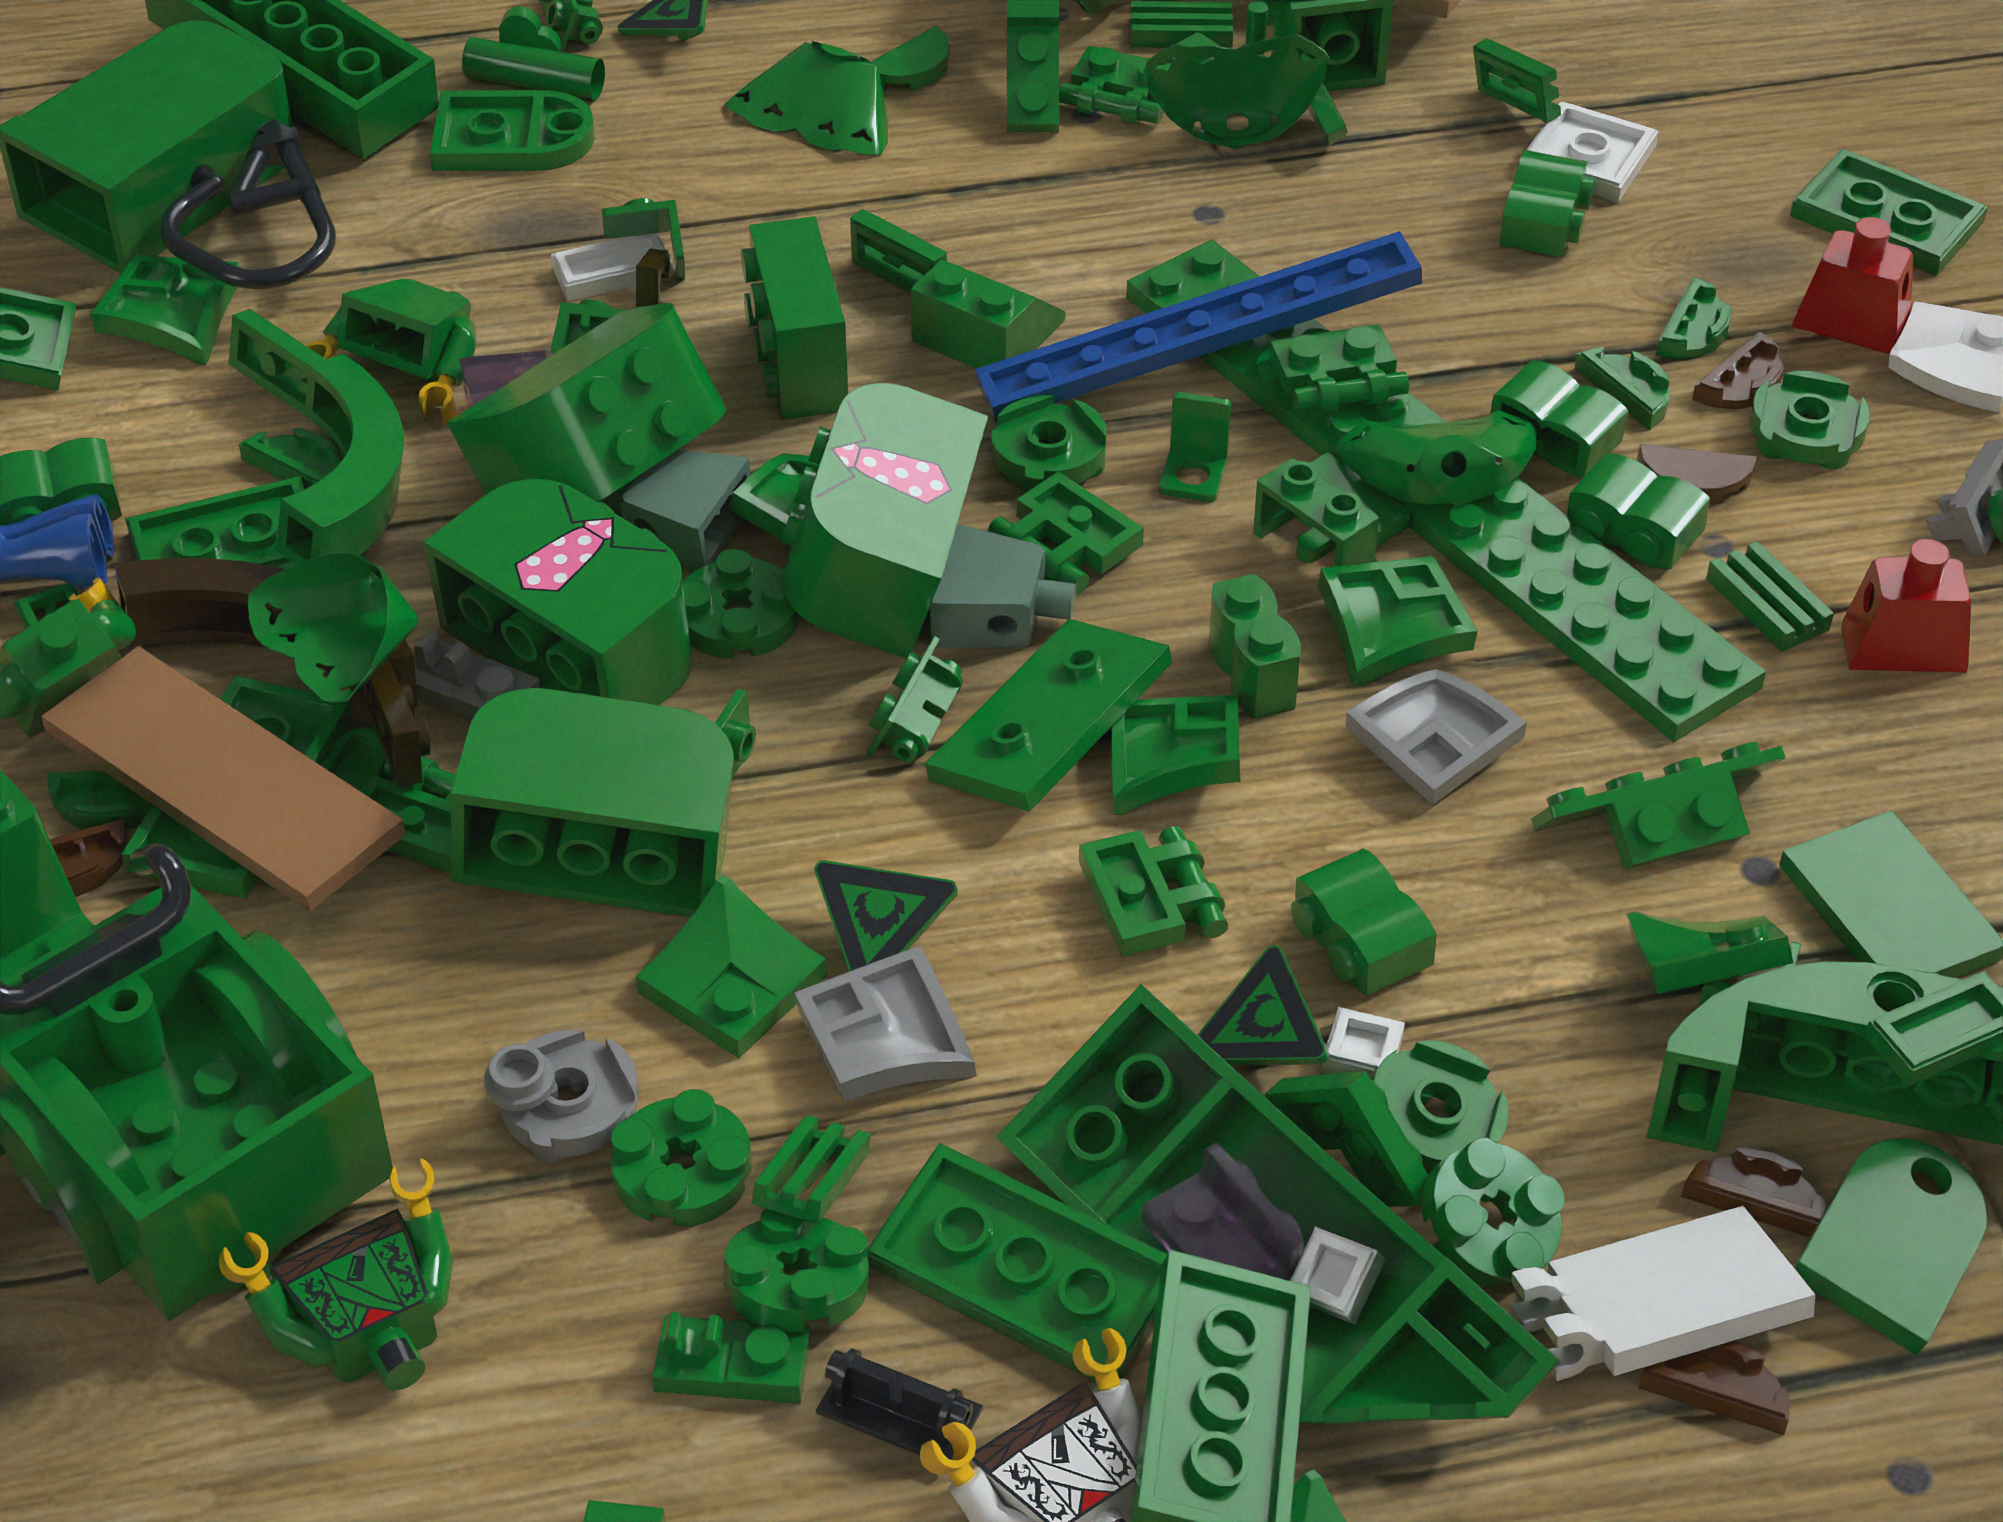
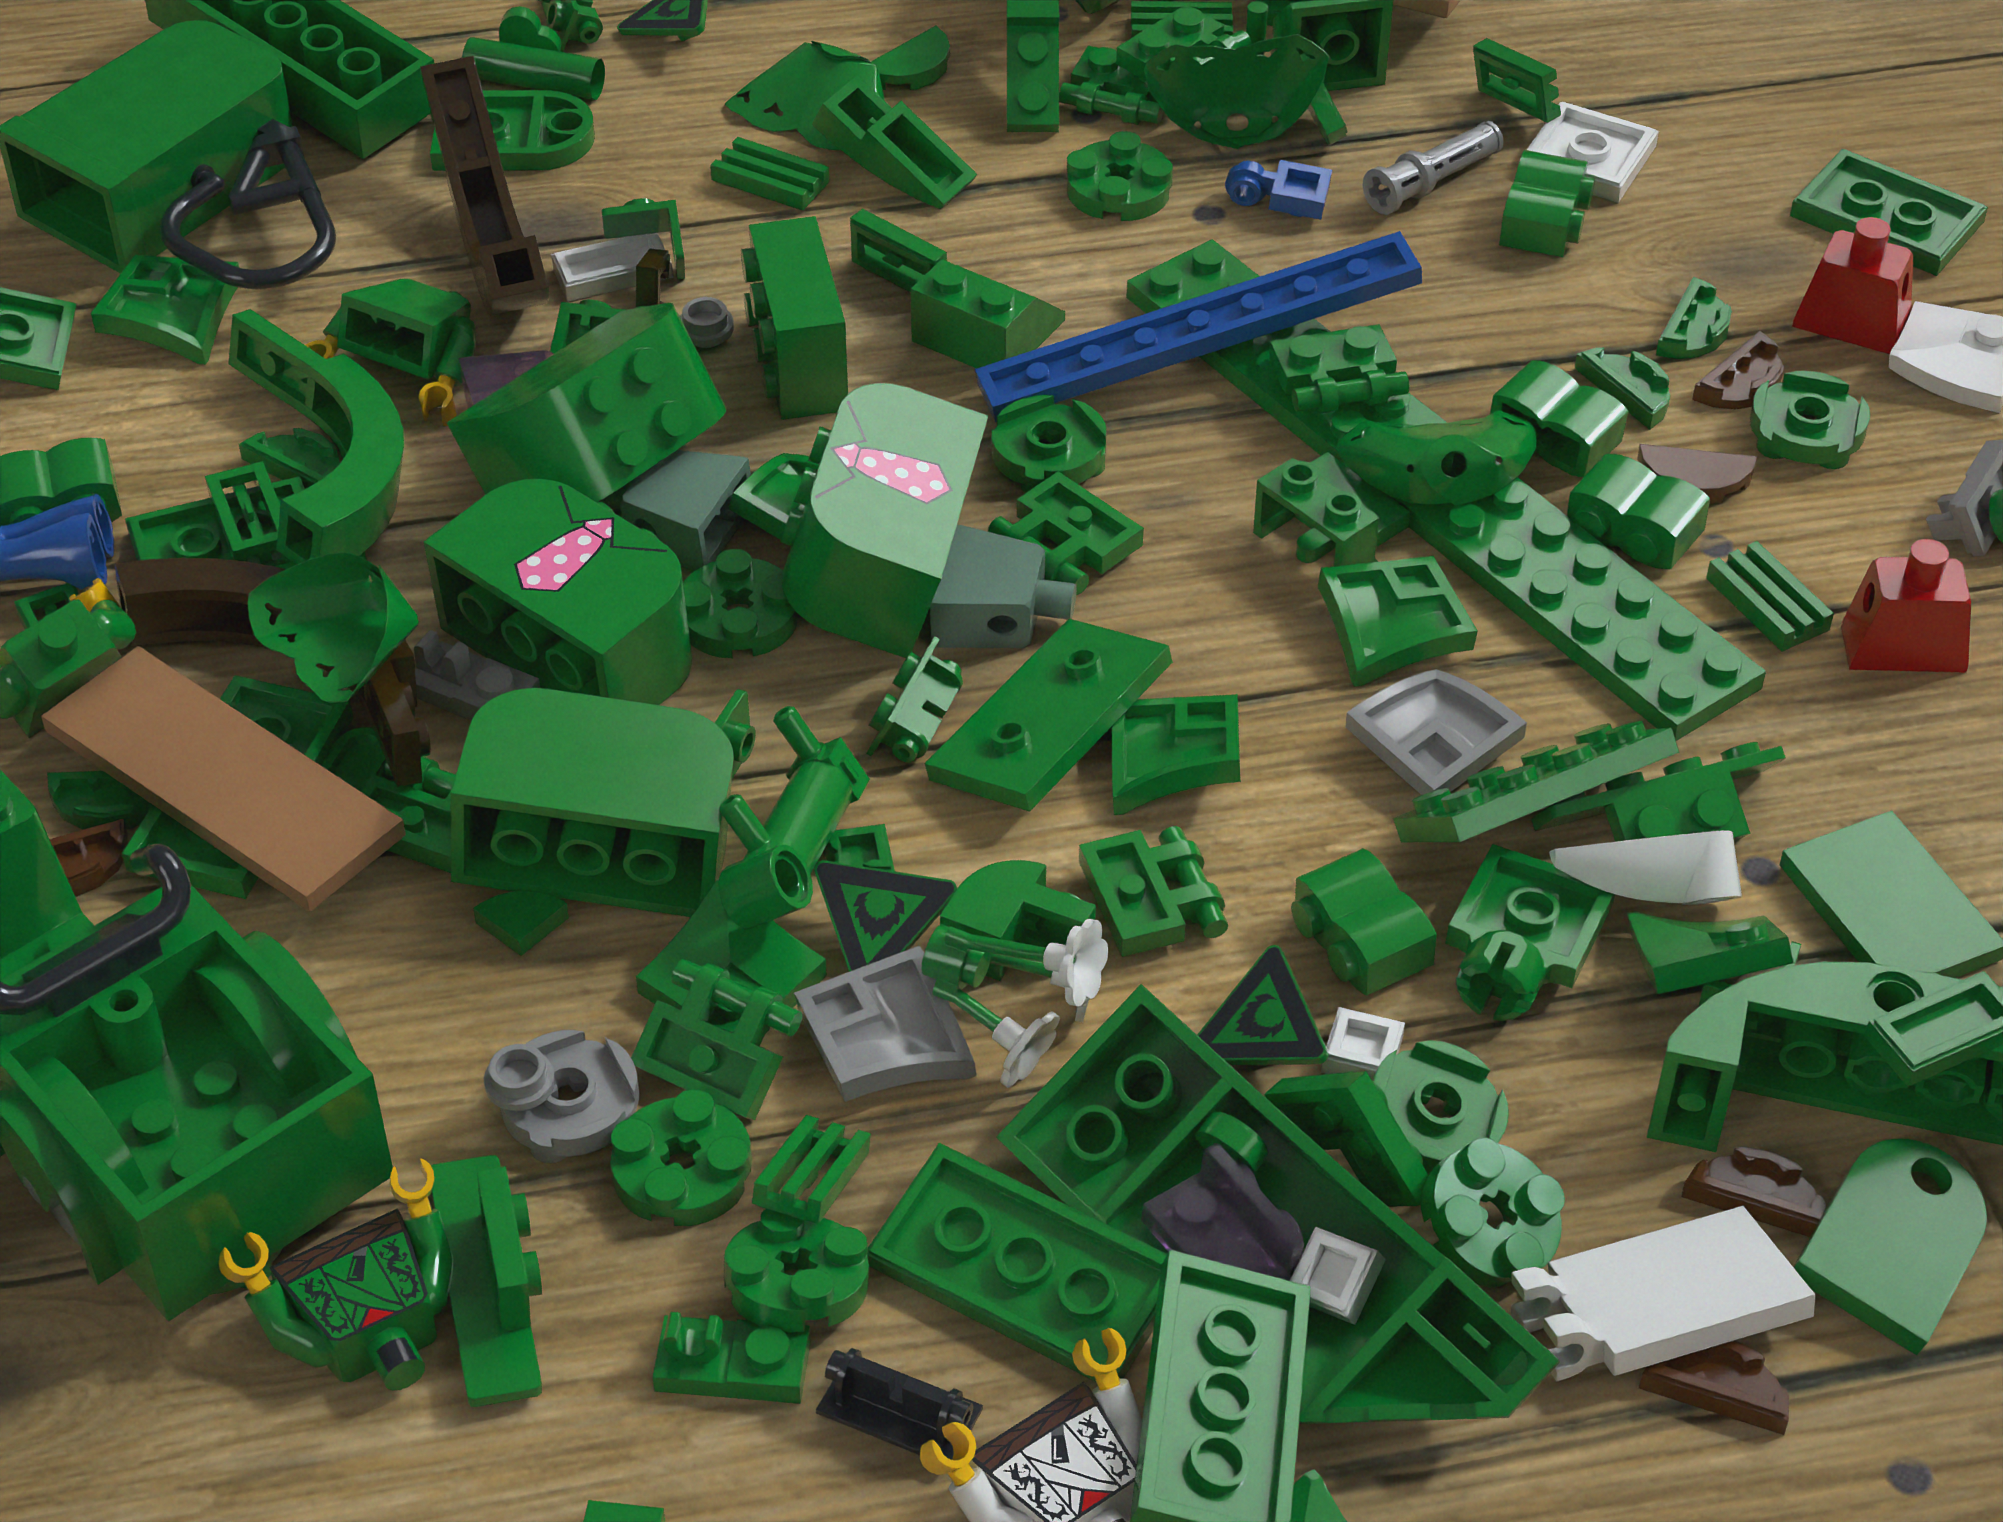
green bracket [1159,392,1231,502] -> none
green brick [1209,574,1301,719] -> none
none -> green tile [205,461,280,562]
none -> dark brown arch [420,56,549,316]
none -> green bracket [431,1155,542,1407]
none -> green tile [473,891,569,956]
none -> green plate [631,959,803,1120]
none -> light grey plate [680,297,734,348]
none -> green tile [710,137,830,211]
none -> green piece [718,706,870,929]
none -> green slope [812,75,978,209]
none -> green tile [823,824,895,871]
none -> plant [921,919,1108,1088]
none -> green brick [940,860,1096,981]
none -> green plate [1067,131,1173,221]
none -> green plate [1116,4,1251,81]
none -> green tile [1195,1112,1268,1177]
none -> blue plate [1225,160,1332,220]
none -> light grey pin [1362,121,1503,215]
none -> green plate [1393,721,1679,843]
none -> green plate [1445,844,1615,1021]
none -> white piece [1549,831,1742,905]

